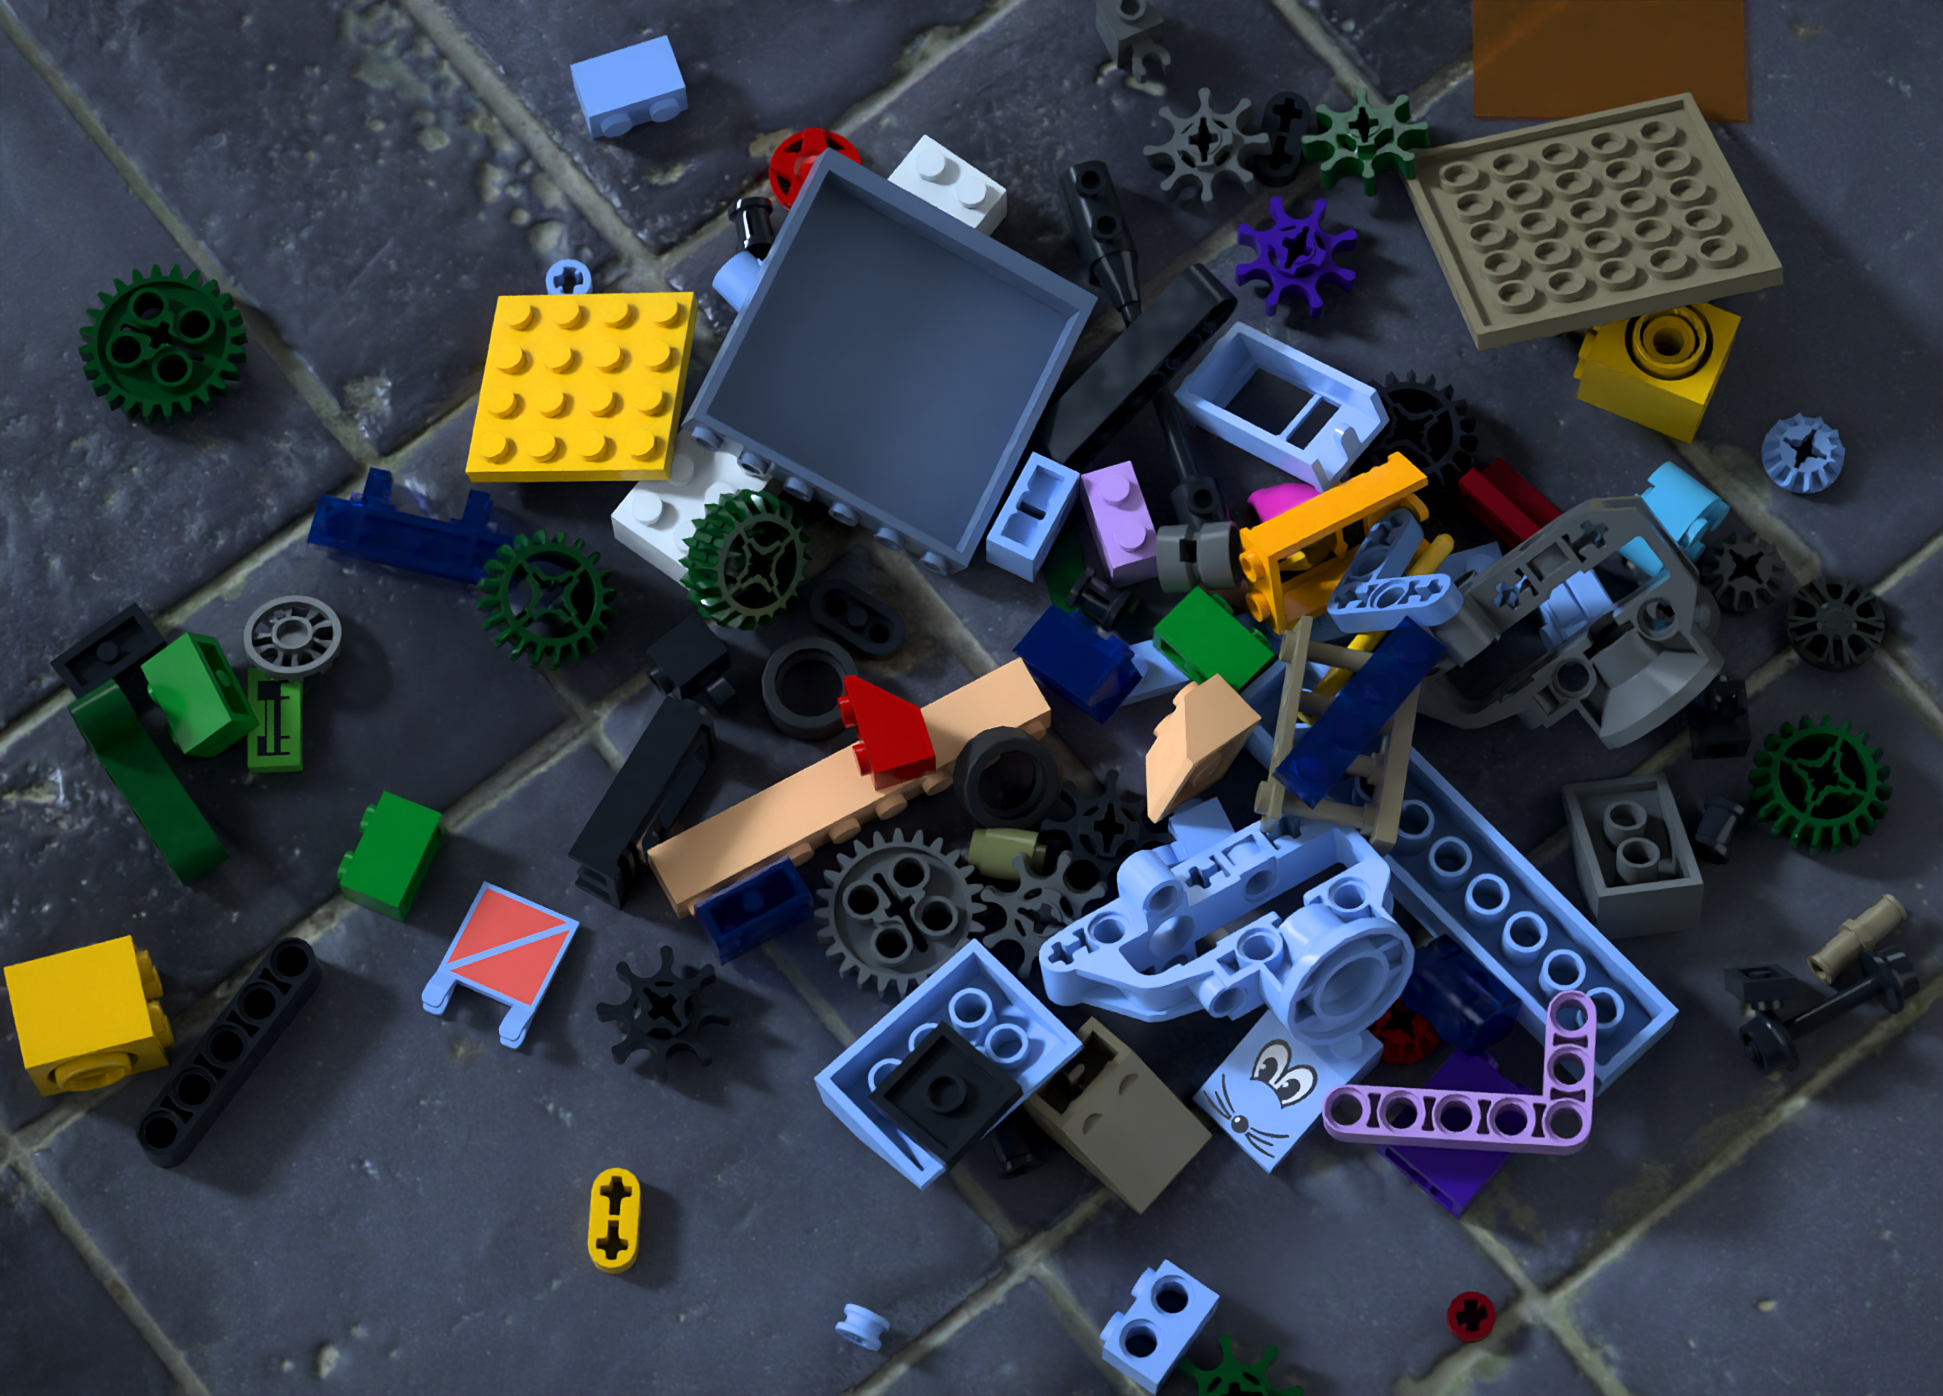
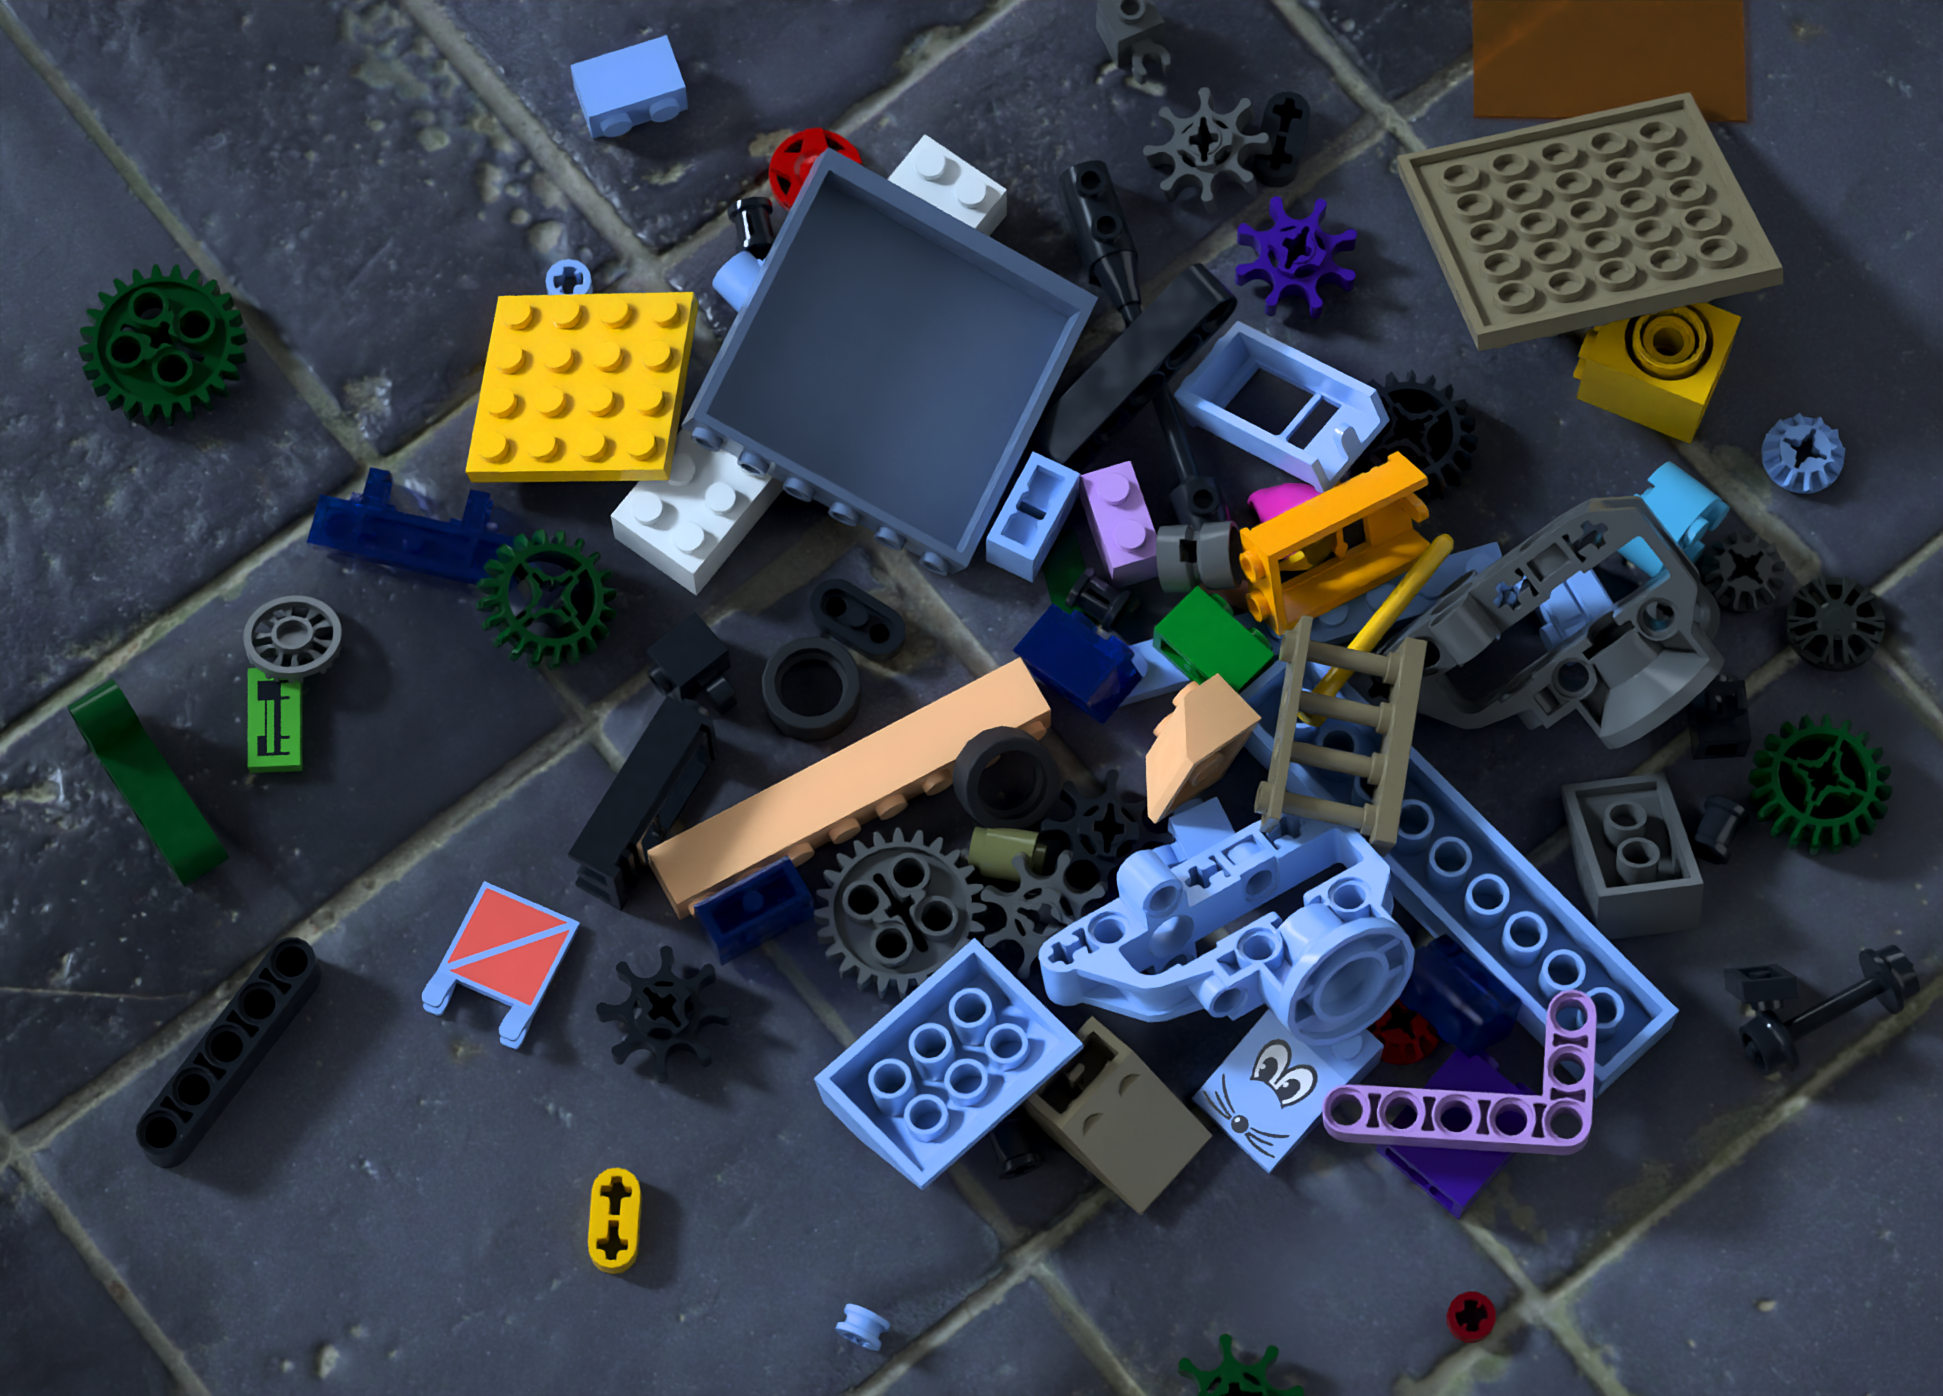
yellow brick [3,935,174,1097] -> none
black plate [50,602,168,700] -> none
green brick [141,632,260,759] -> none
green brick [337,791,447,923] -> none
dark green gear [678,489,813,631] -> none
red slope [837,675,936,791] -> none
black plate [867,1020,1024,1172] -> none
light blue brick [1100,1259,1220,1396] -> none
clear blue plate [1271,615,1448,810] -> none
dark green gear [1301,88,1430,197] -> none
medium blue beam [1326,508,1464,633] -> none
dark red panel [1455,457,1562,551] -> none
dark tan pin [1807,893,1907,985] -> none

